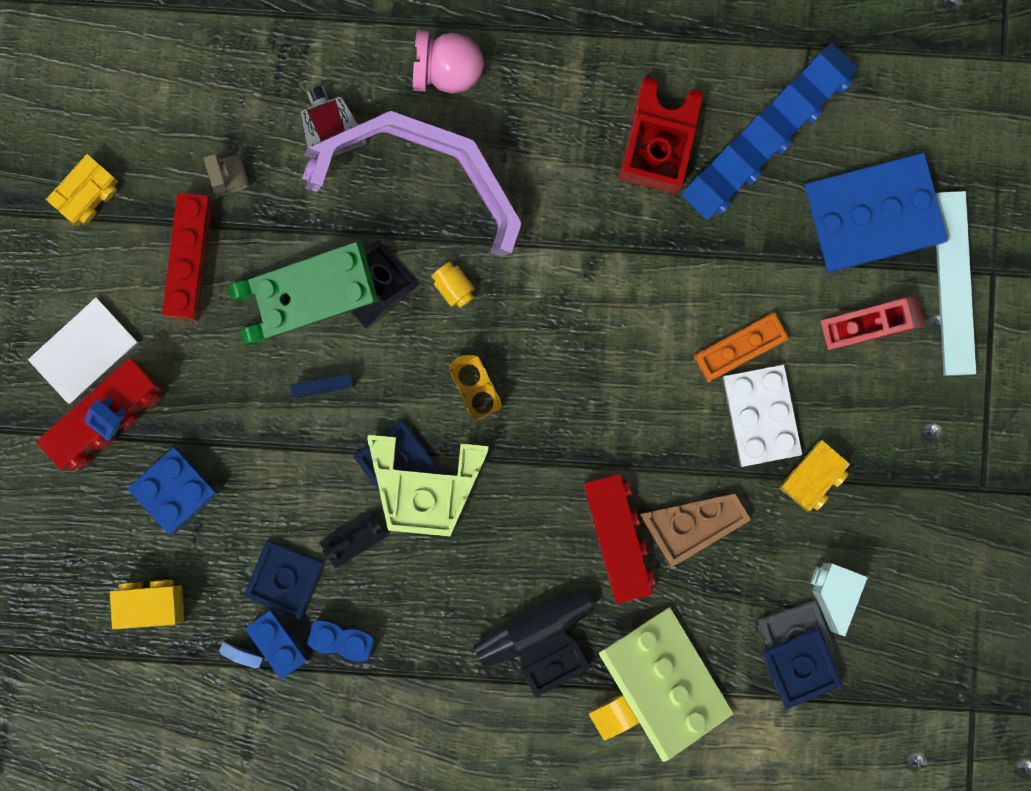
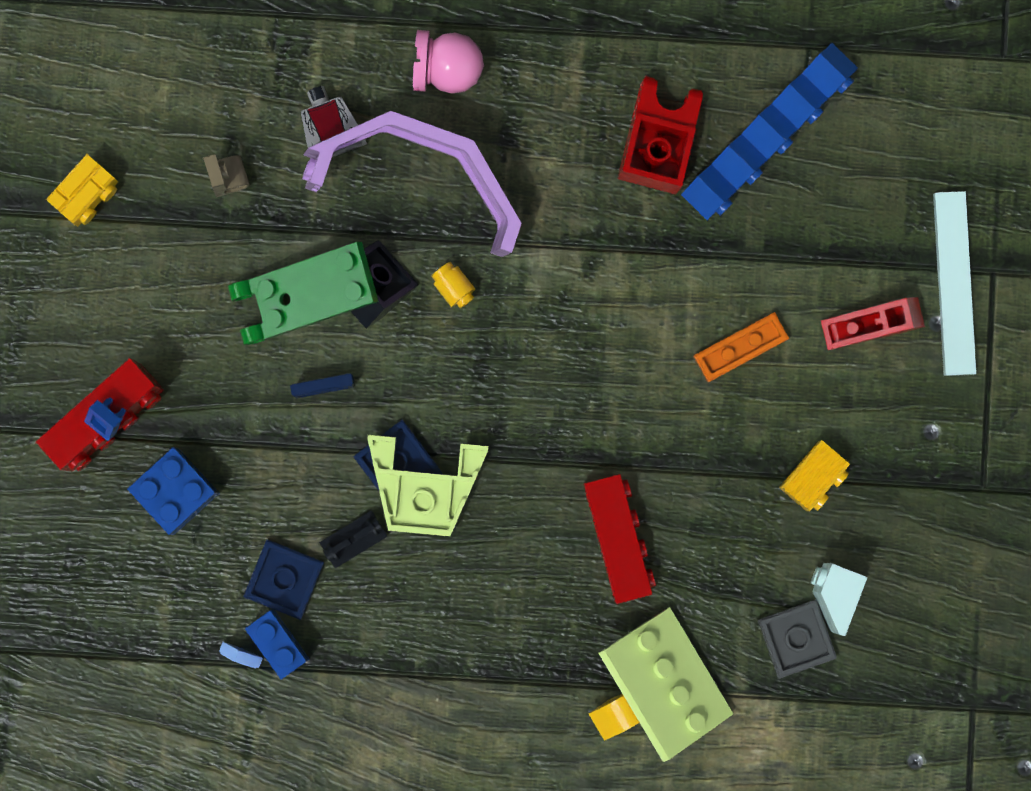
white tile [28,298,139,405] -> none
yellow brick [110,580,184,629] -> none
red brick [162,193,213,322] -> none
blue brick [307,620,376,662] -> none
yellow piece [449,355,502,422] -> none
black plate [473,588,594,698] -> none
medium nougat wing [639,494,751,568] -> none
white plate [723,365,802,467] -> none
dark blue tile [761,628,843,710] -> none
blue plate [804,153,948,274] -> none

